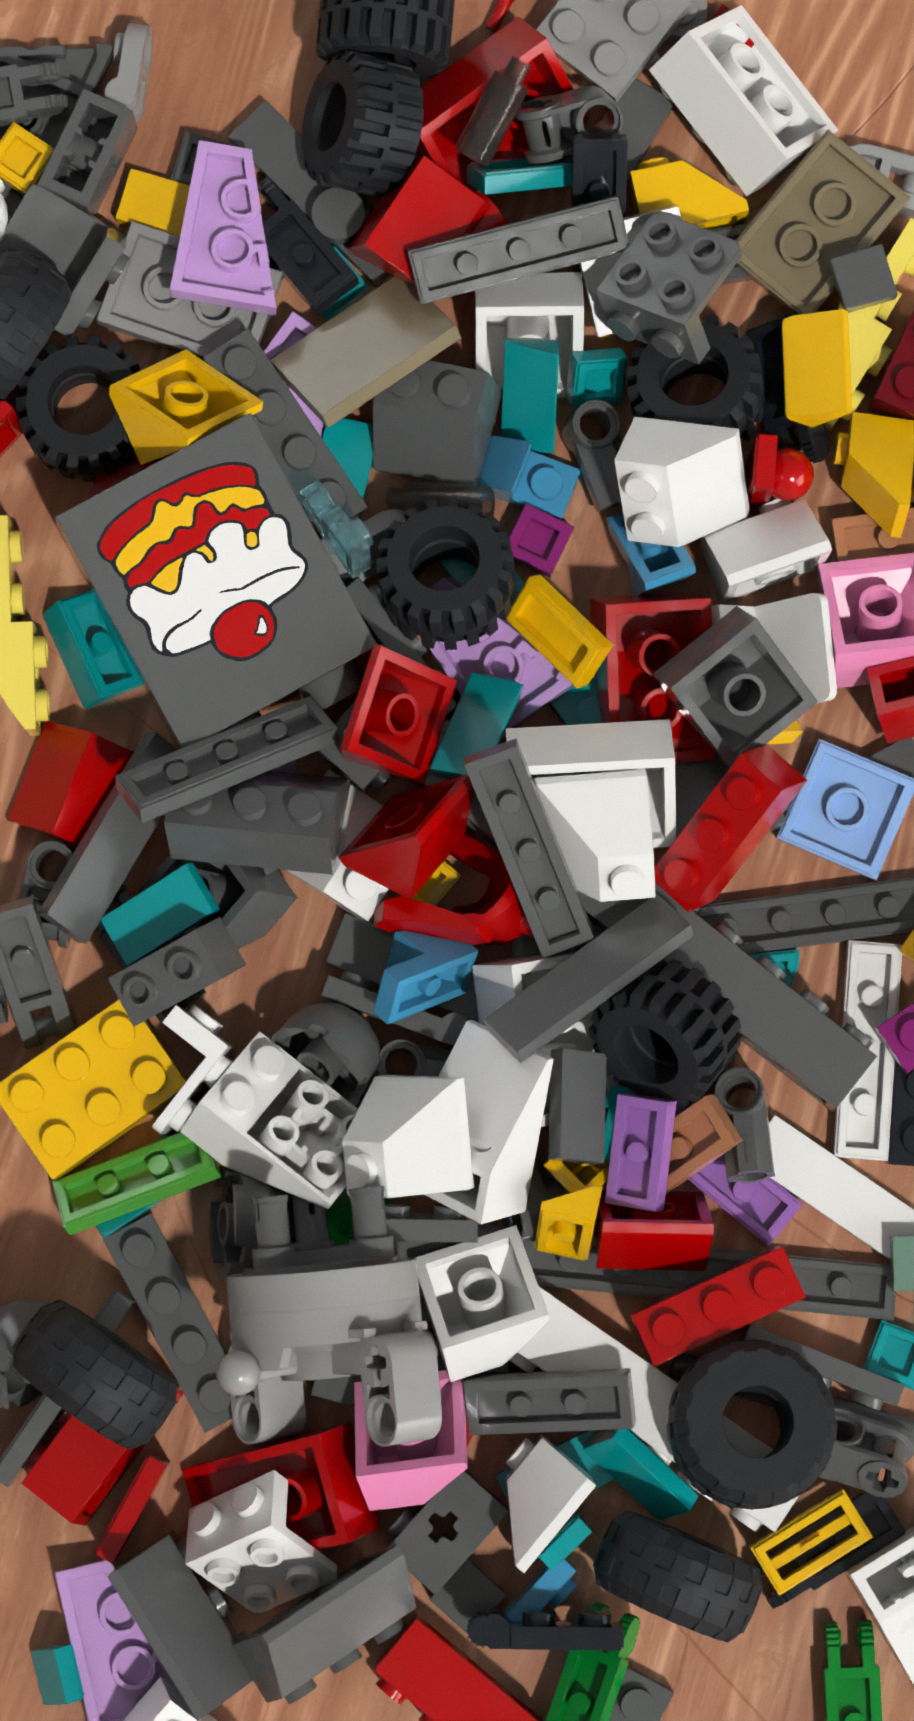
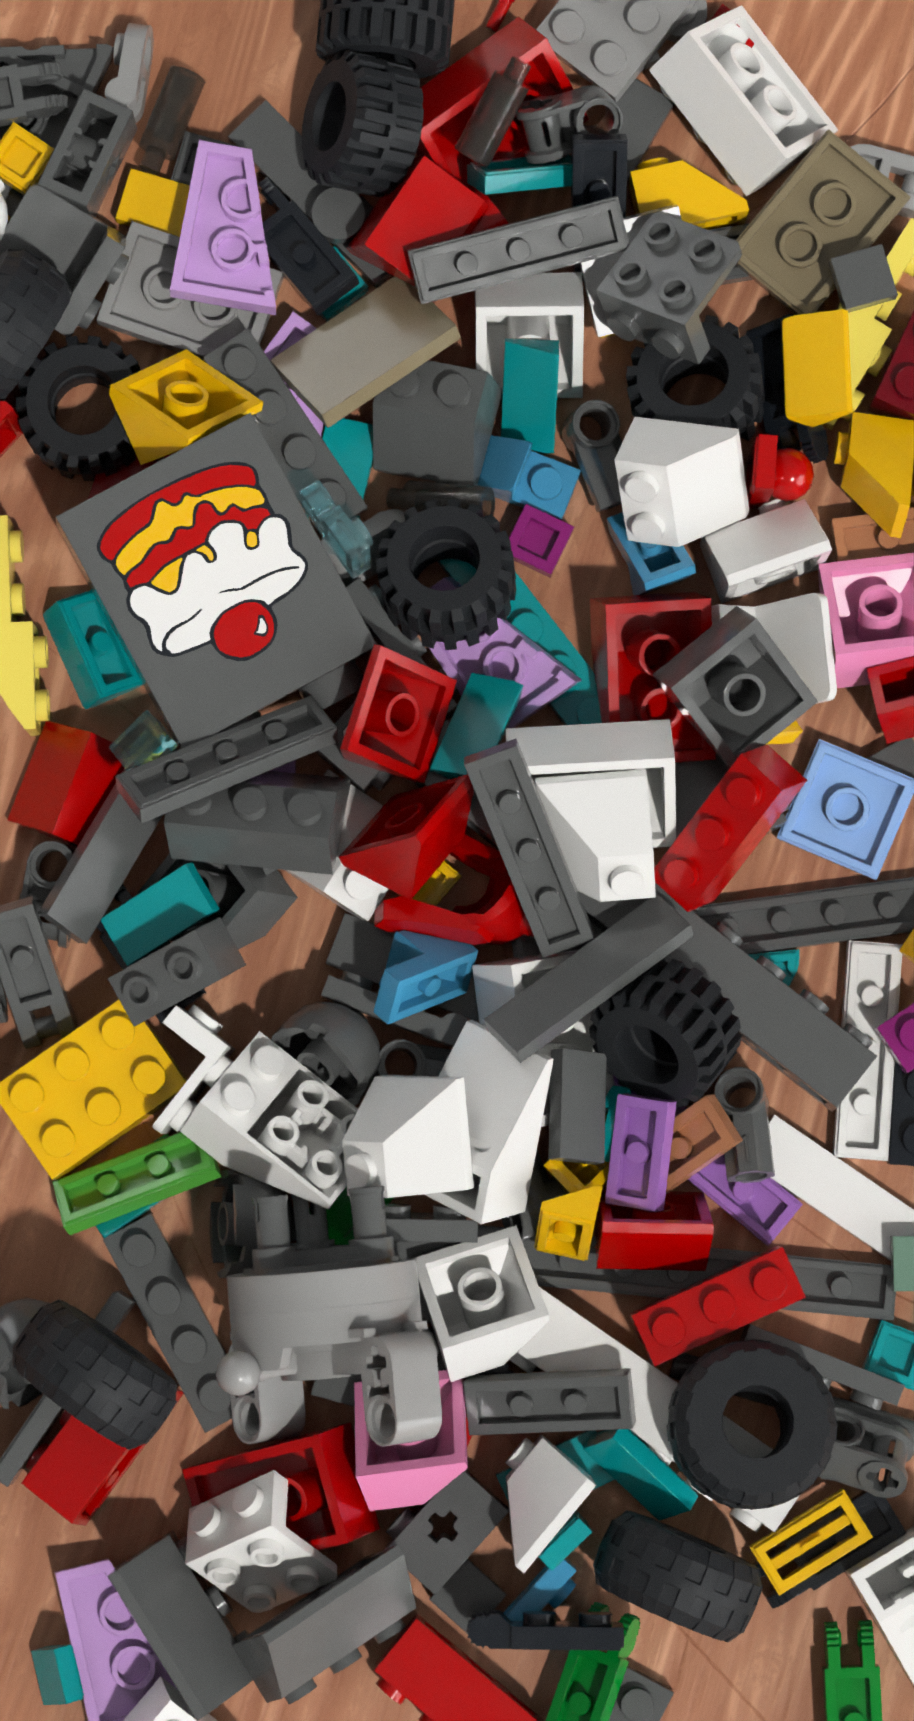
red tile [95,1453,170,1564] -> none
yellow tile [506,574,613,689] -> none
teal tile [566,348,628,408] -> none
none -> clear light blue tile [109,710,178,771]
none -> clear smoke cylinder [138,66,206,175]

